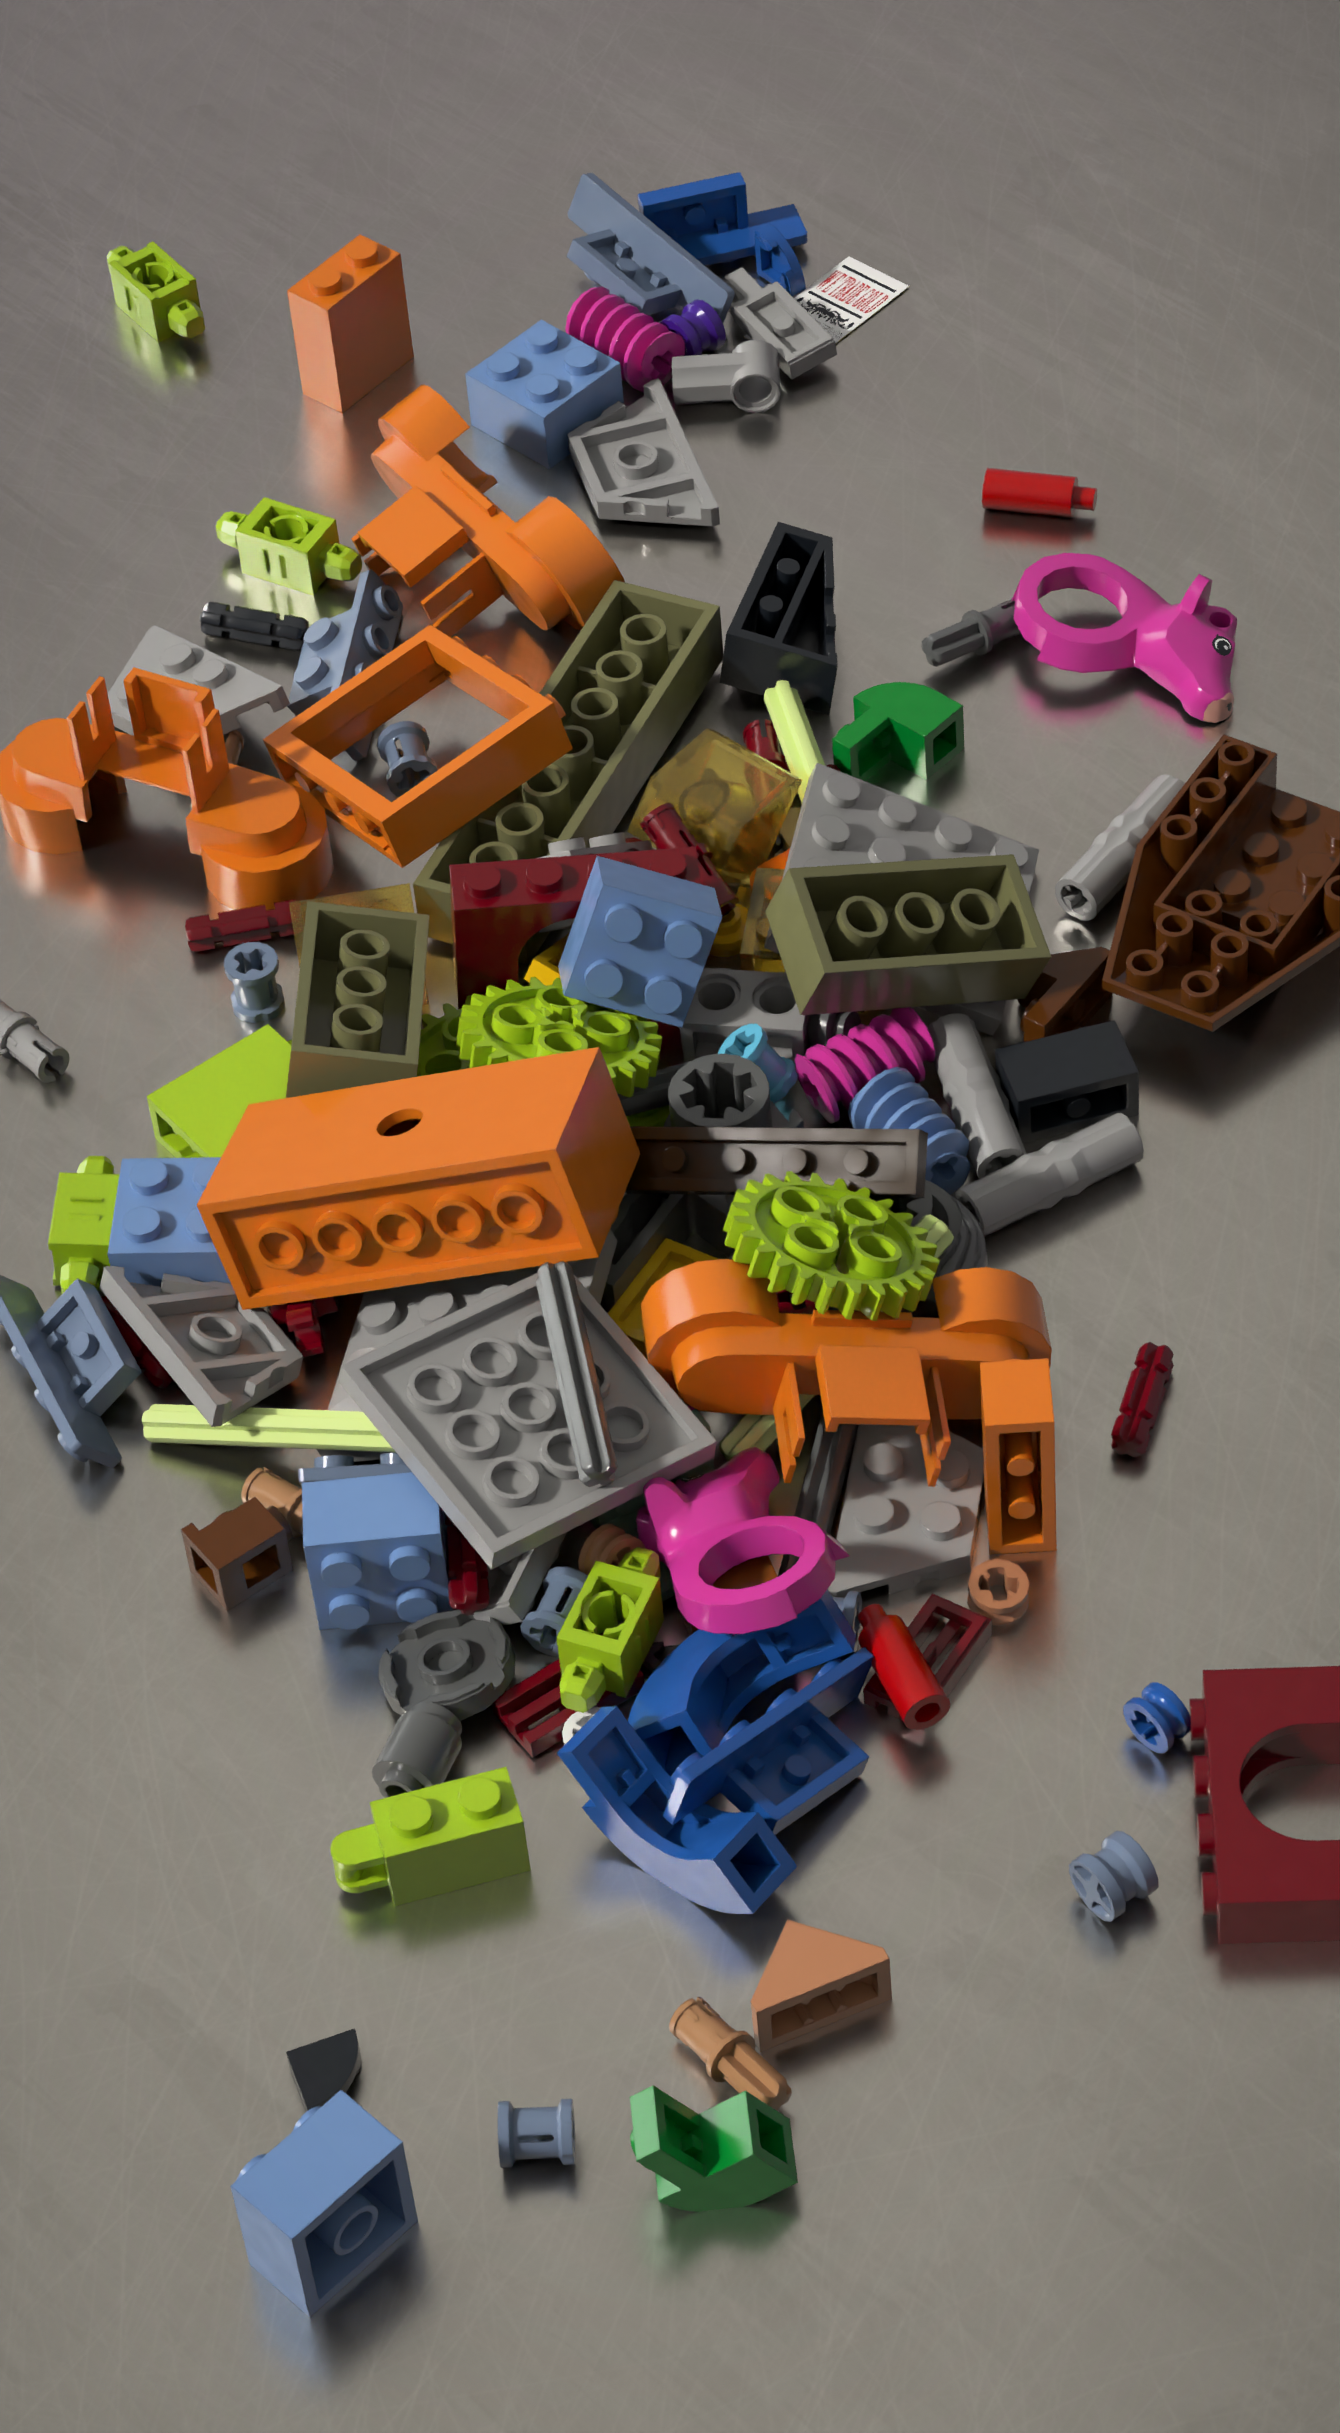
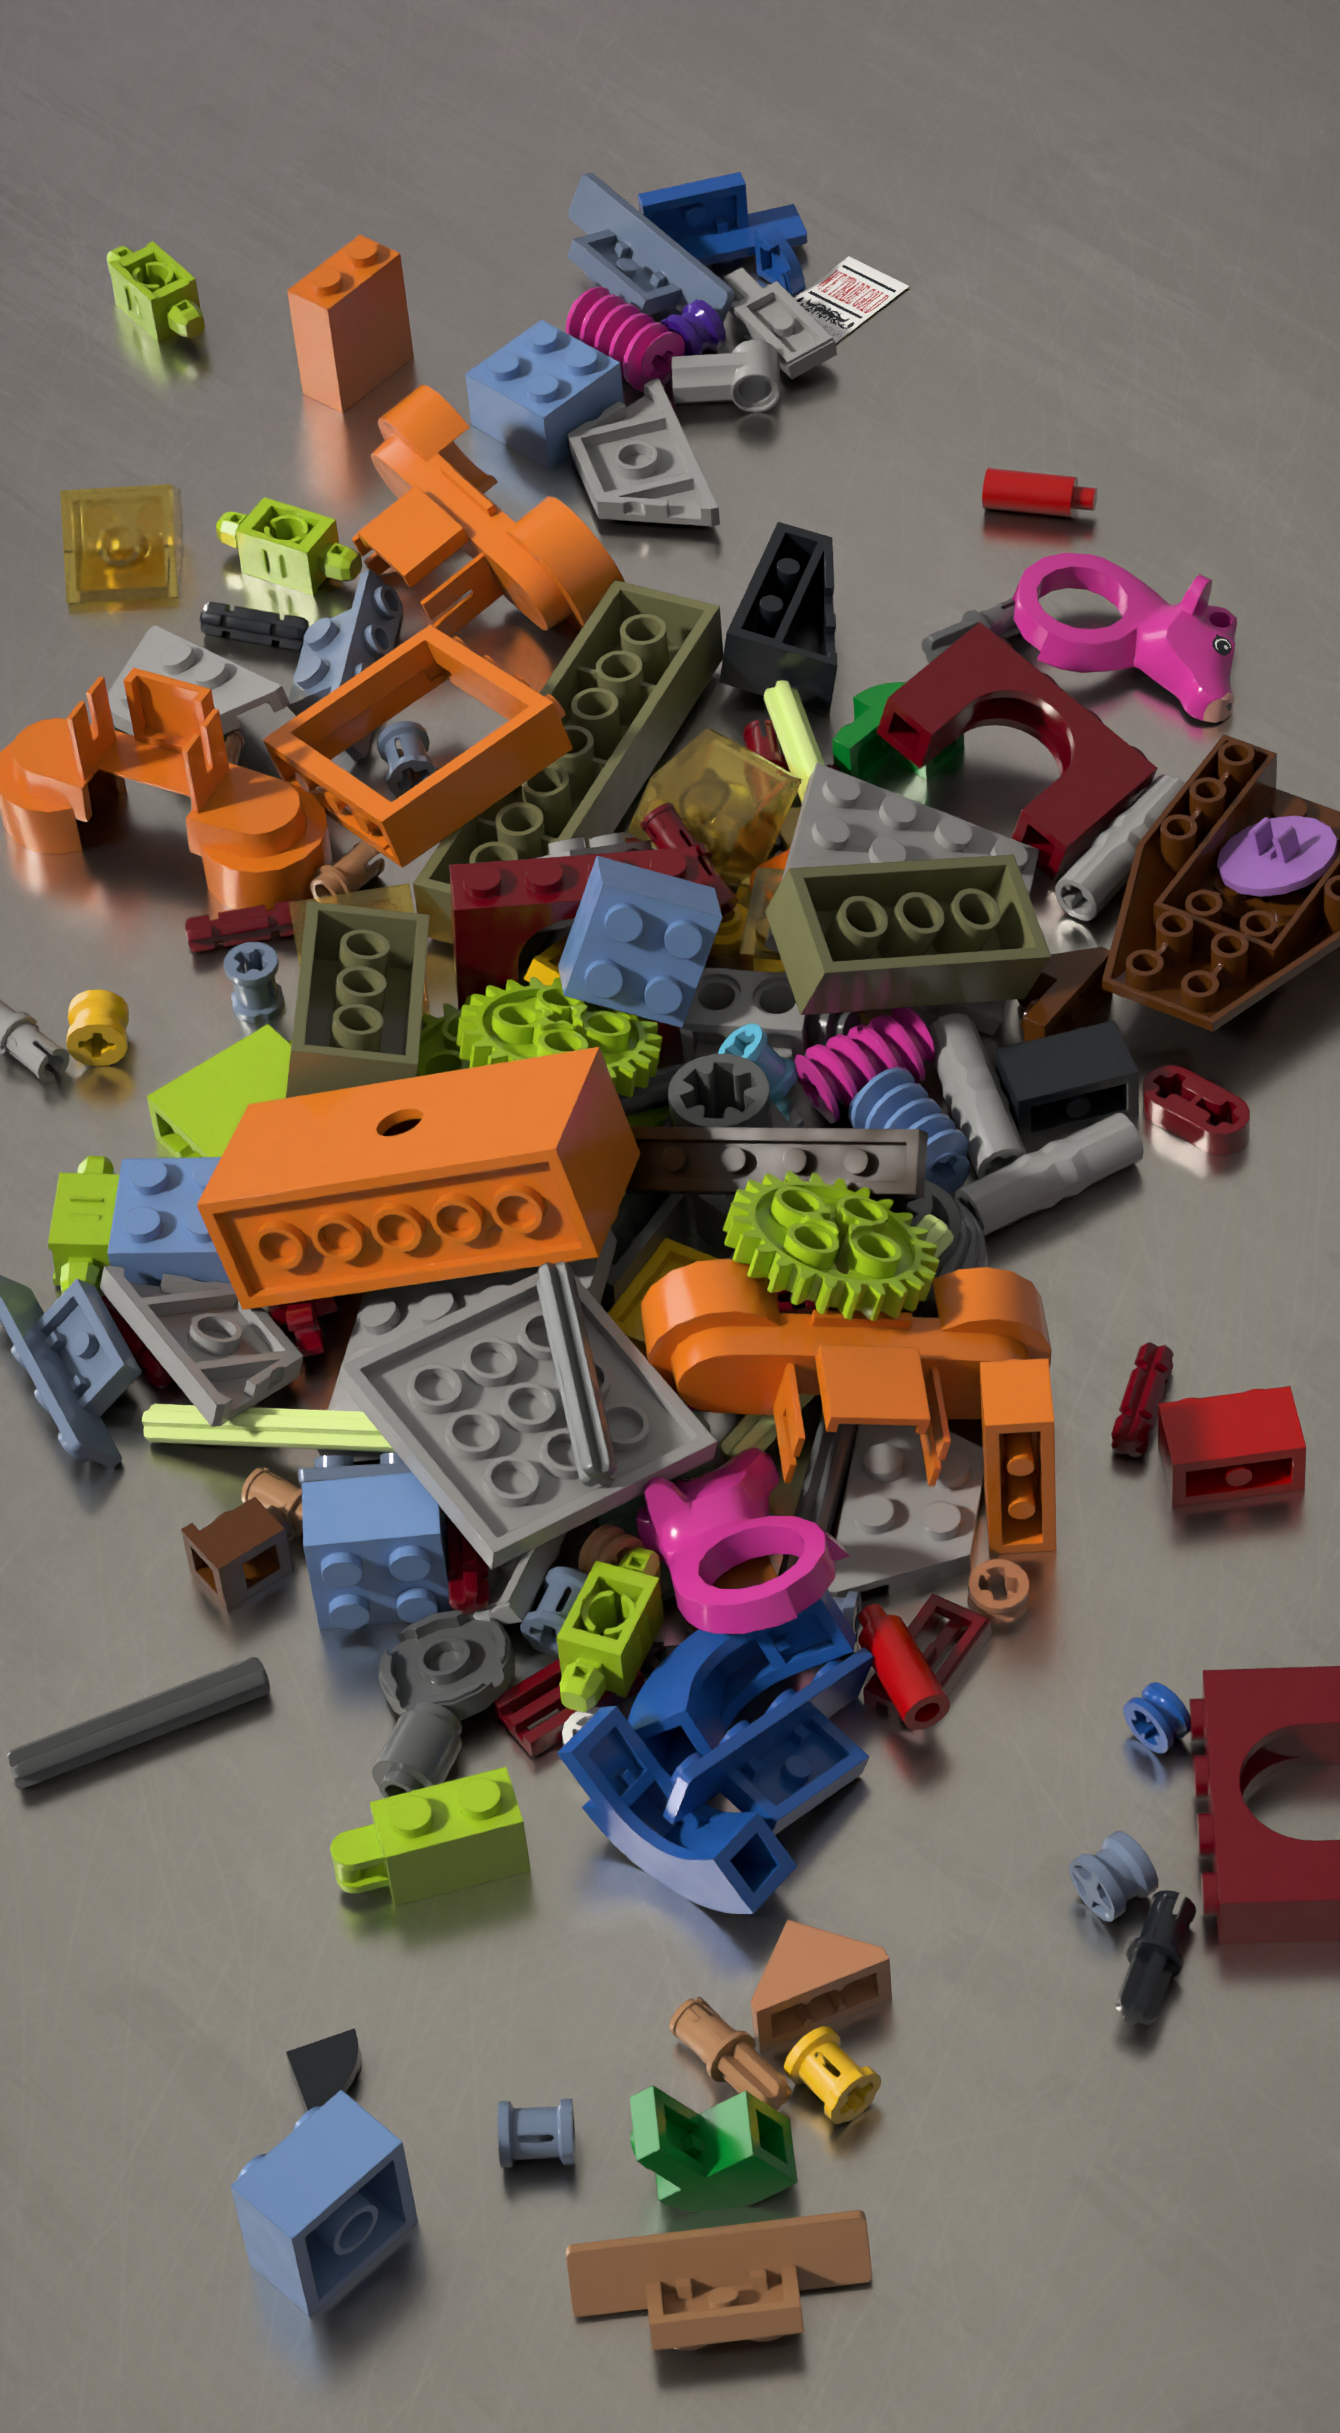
none -> dark grey axle [7,1657,270,1788]
none -> clear yellow slope [60,484,184,604]
none -> yellow wheel [66,989,130,1067]
none -> medium nougat pin [310,841,385,906]
none -> medium nougat bracket [566,2210,872,2351]
none -> yellow bush [784,2026,881,2124]
none -> dark red arch [876,622,1158,881]
none -> black axle [1115,1890,1196,2025]
none -> dark red beam [1143,1065,1250,1156]
none -> red brick [1158,1386,1306,1508]
none -> medium lavender piece [1217,816,1339,897]

